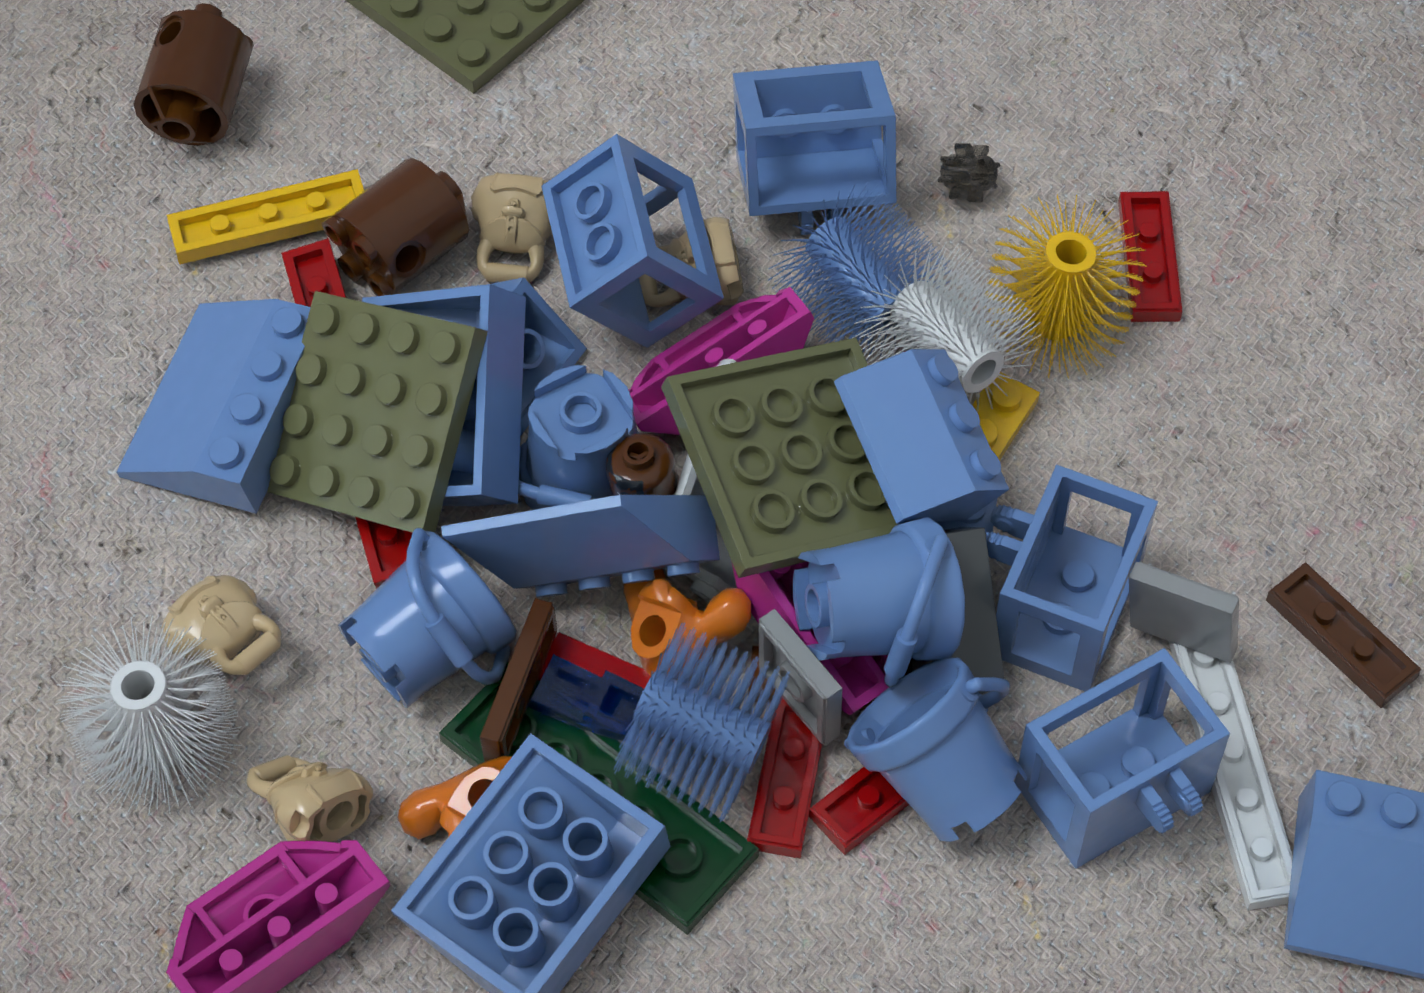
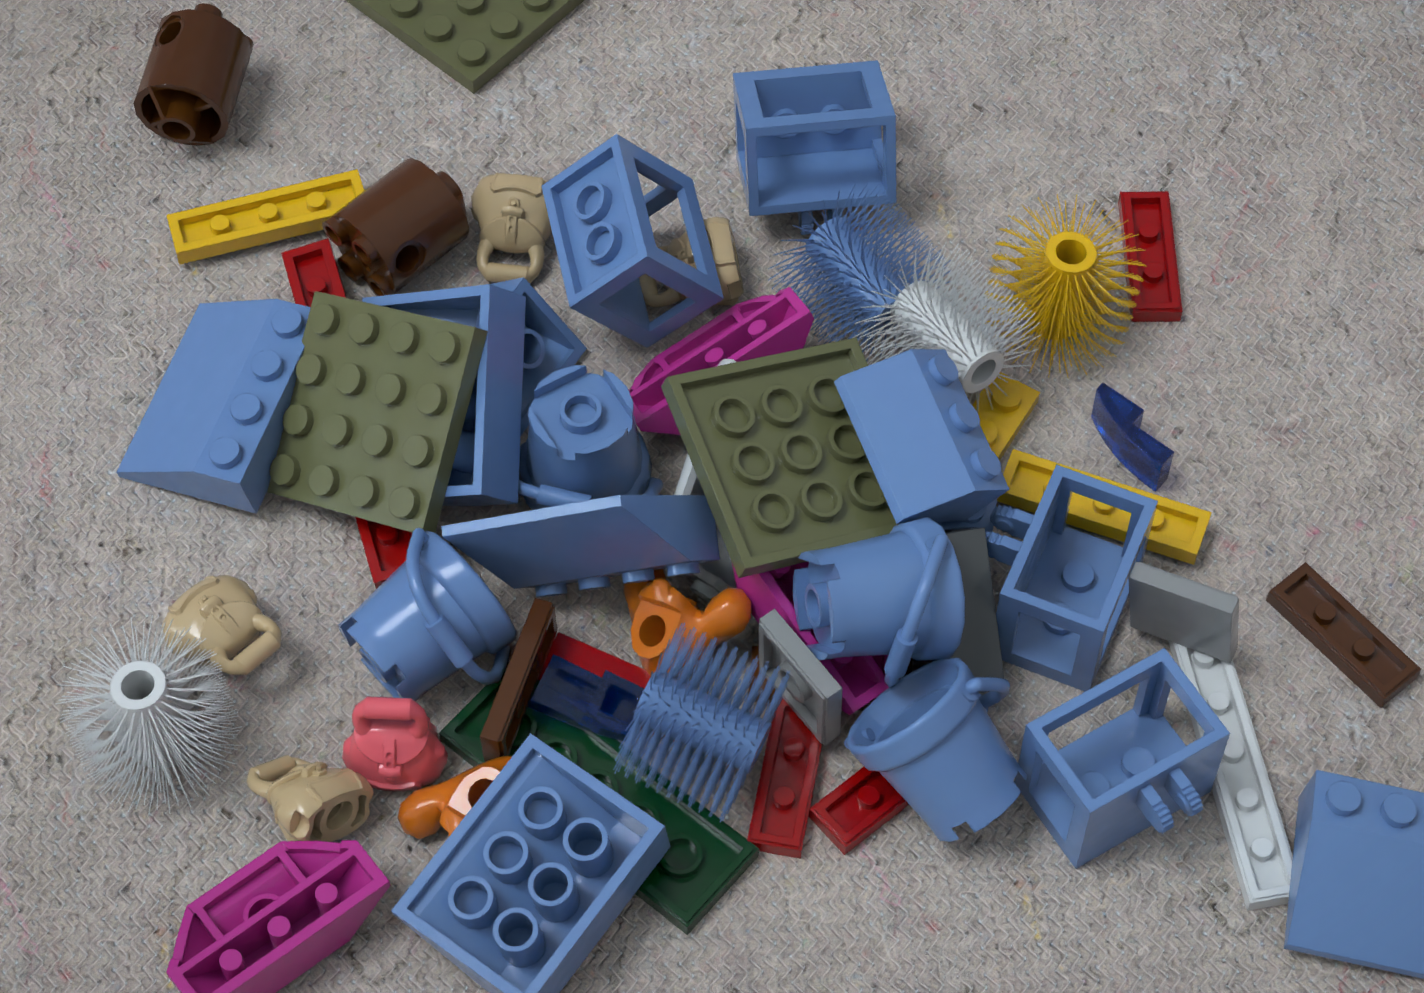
reddish brown head [606,433,678,496] -> none
clear smoke gear [938,143,1000,203] -> none
none -> coral piece [342,696,448,792]
none -> yellow plate [997,449,1212,565]
none -> clear blue slope [1091,382,1174,492]

